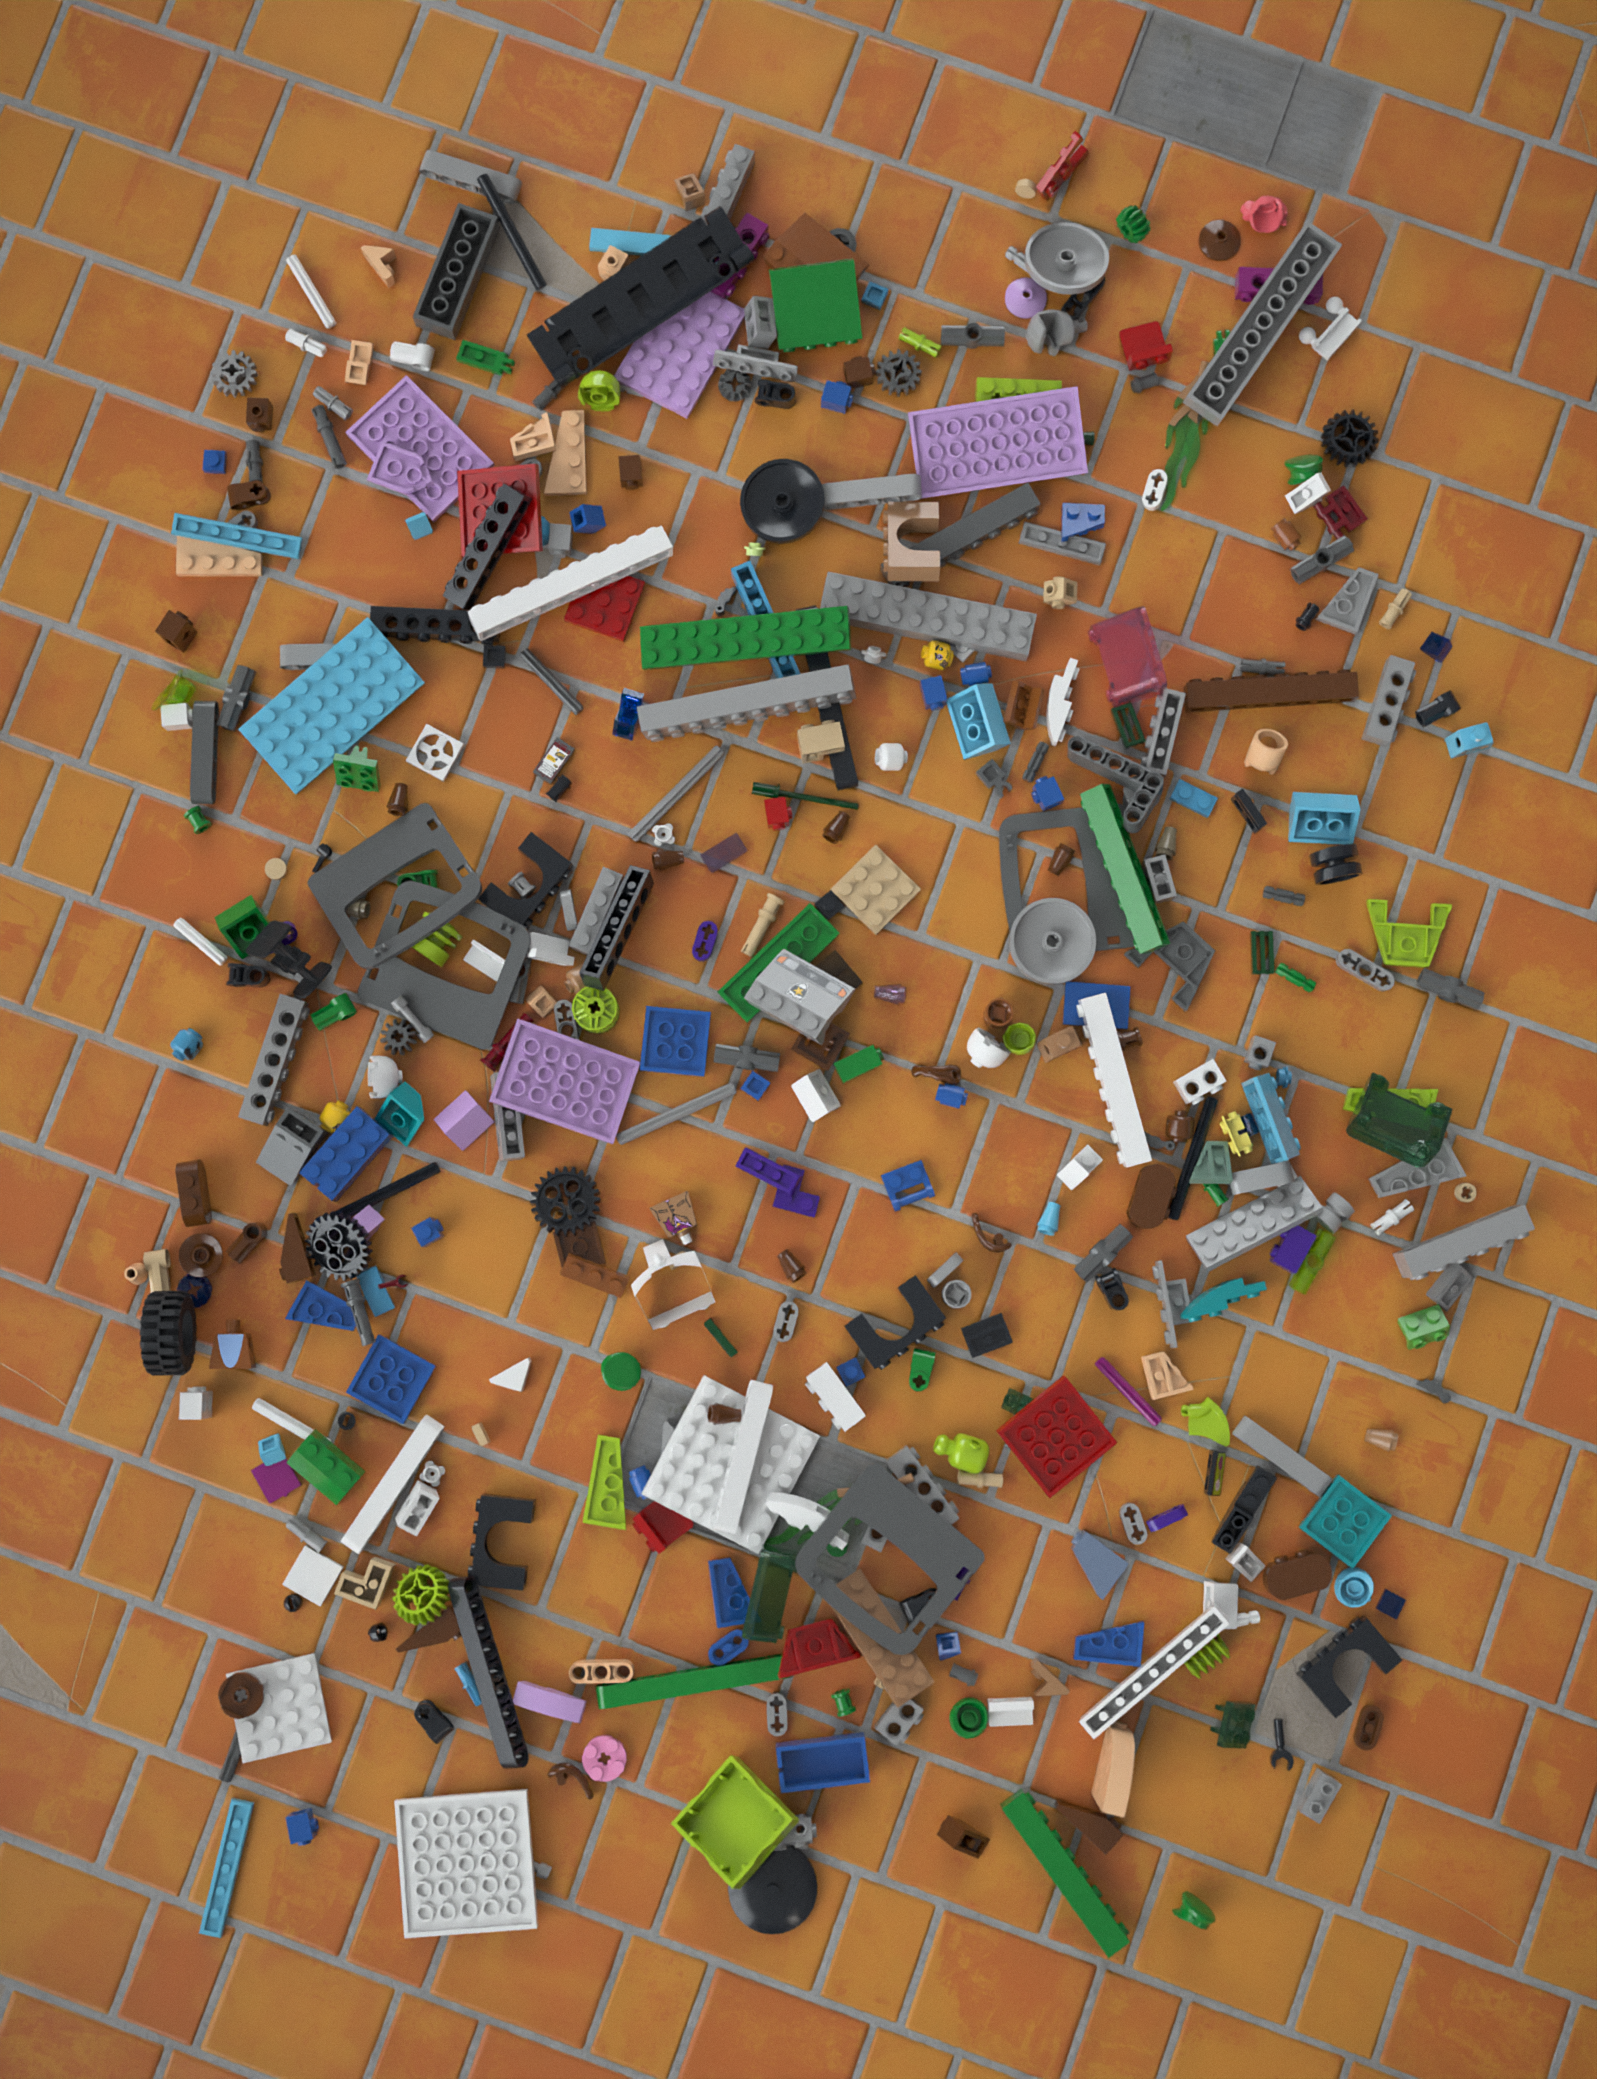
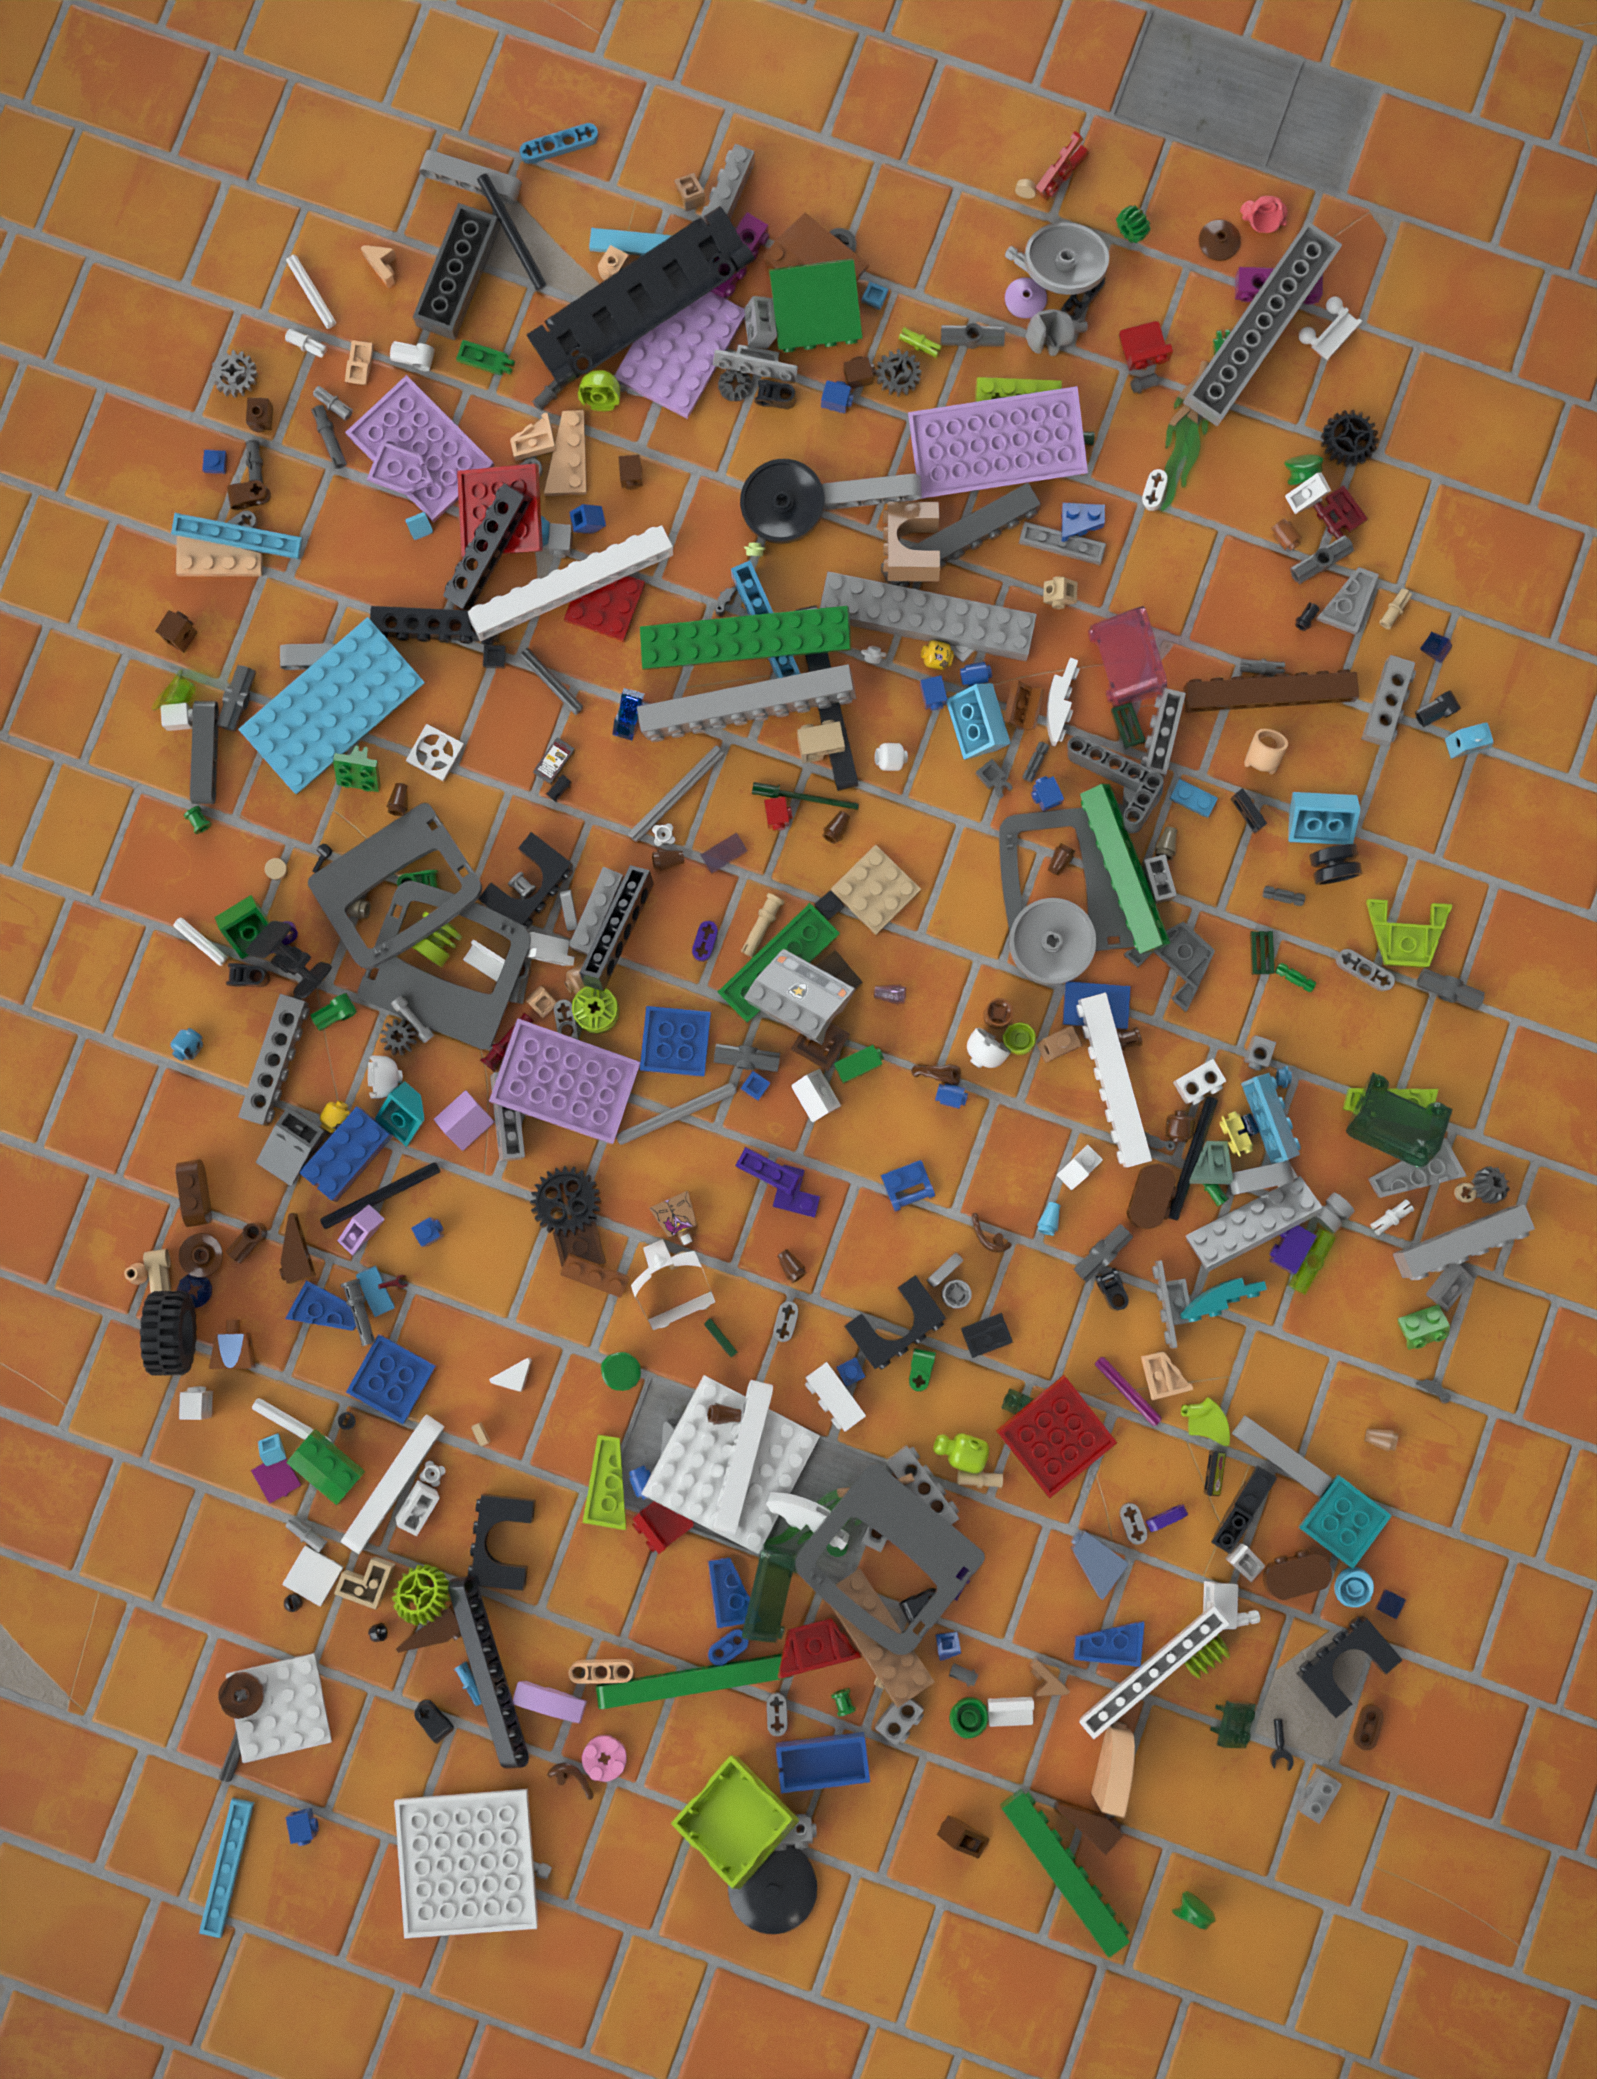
black gear [305,1211,373,1281] -> none
none -> dark azure beam [520,123,599,164]
none -> dark grey gear [1471,1166,1510,1204]

